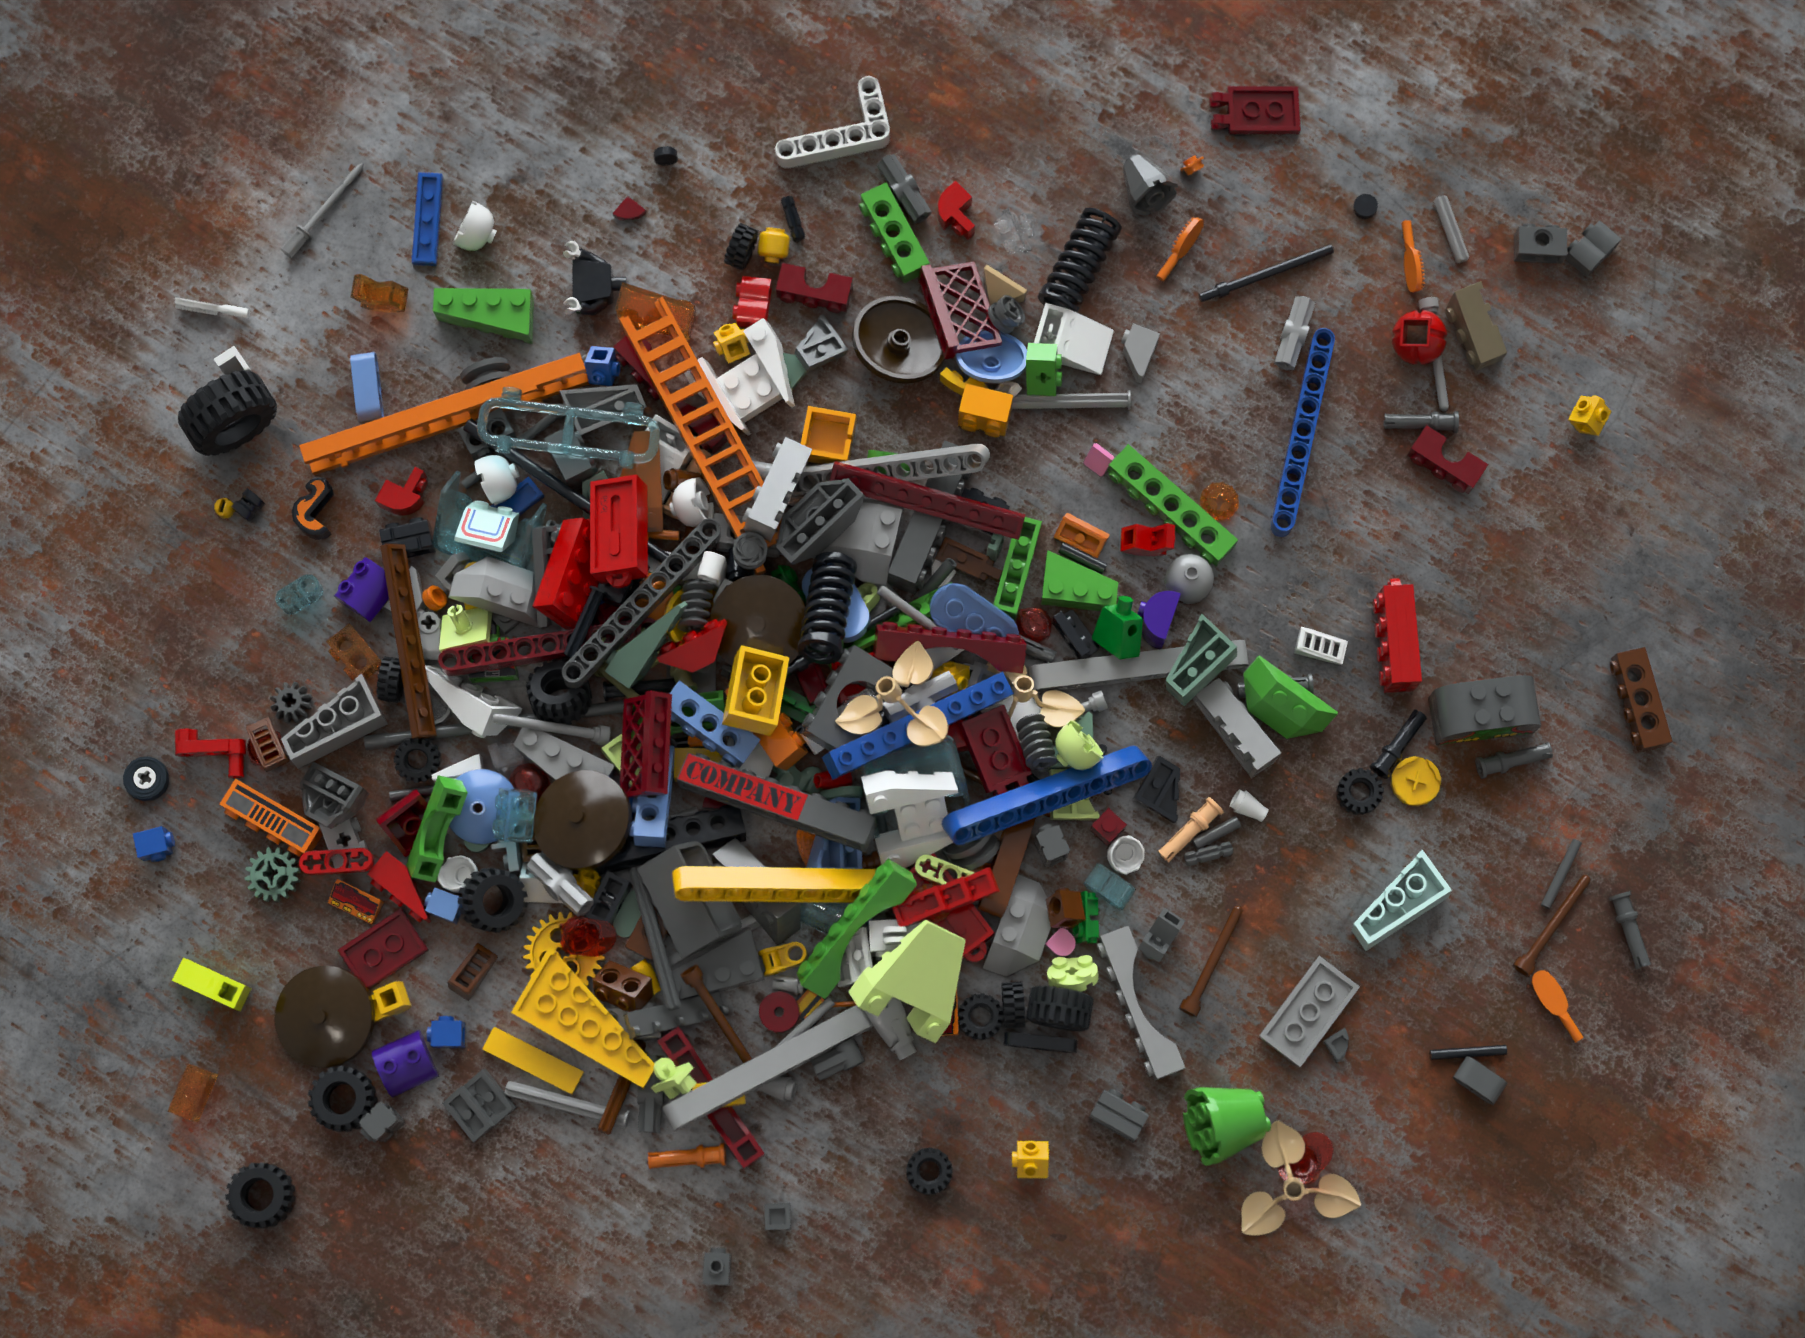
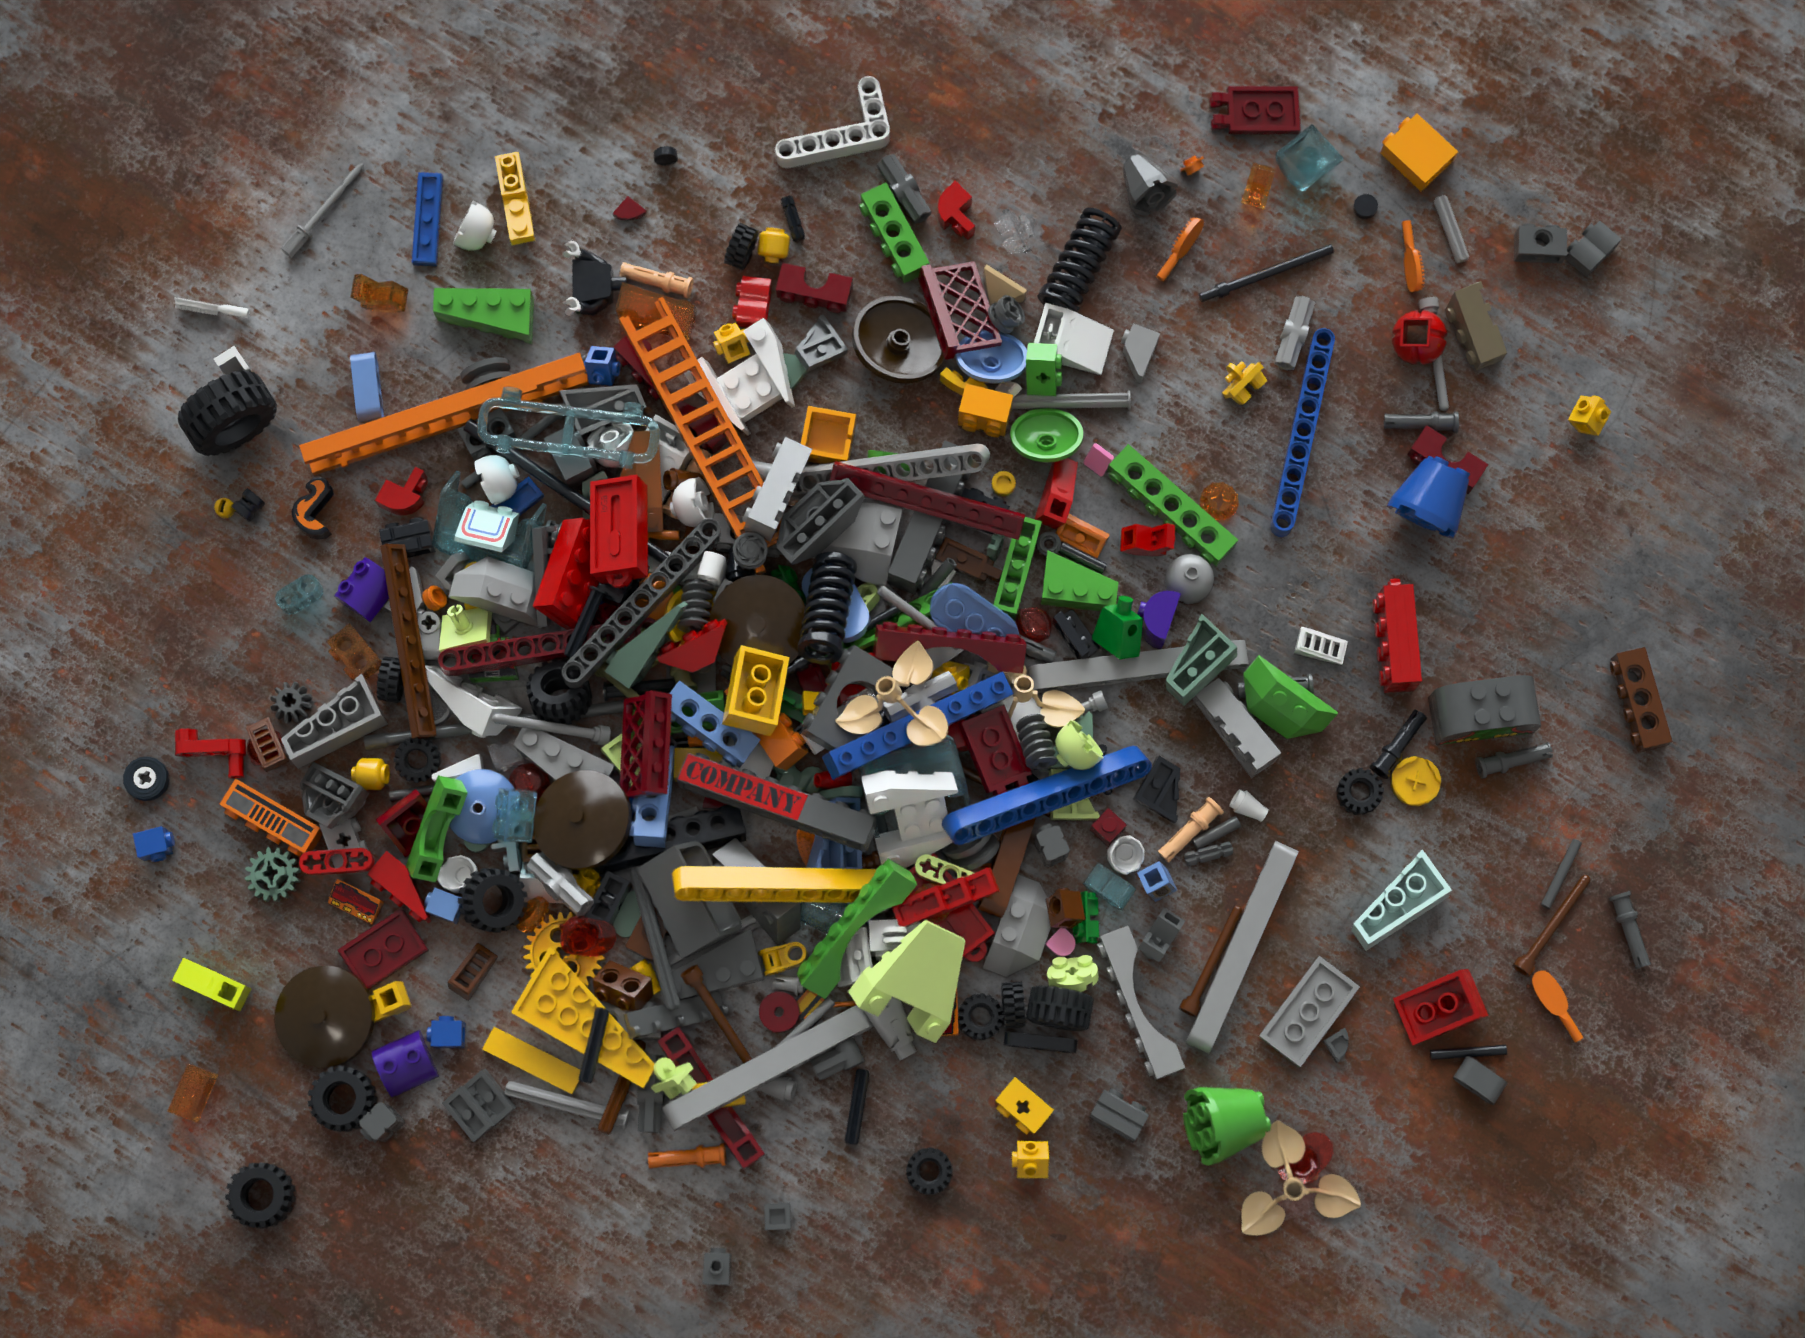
none -> yellow head [351,758,390,790]
none -> yellow slope [495,152,535,245]
none -> clear orange gear [516,896,549,933]
none -> black axle [579,1007,609,1084]
none -> white cylinder [587,421,633,468]
none -> light nougat pin [620,262,694,299]
none -> yellow tile [802,691,820,715]
none -> black axle [845,1069,870,1145]
none -> yellow tile [991,471,1016,497]
none -> yellow brick [995,1077,1054,1135]
none -> bright green dish [1010,408,1083,463]
none -> red slope [1034,458,1078,529]
none -> dark grey plate [1037,532,1061,556]
none -> medium blue brick [1137,861,1177,902]
none -> light grey beam [1186,841,1299,1054]
none -> yellow hips [1221,362,1267,405]
none -> clear orange brick [1241,162,1276,210]
none -> clear light blue brick [1275,124,1344,191]
none -> light orange brick [1380,114,1458,192]
none -> blue cone [1387,456,1470,539]
none -> red slope [1393,969,1489,1046]

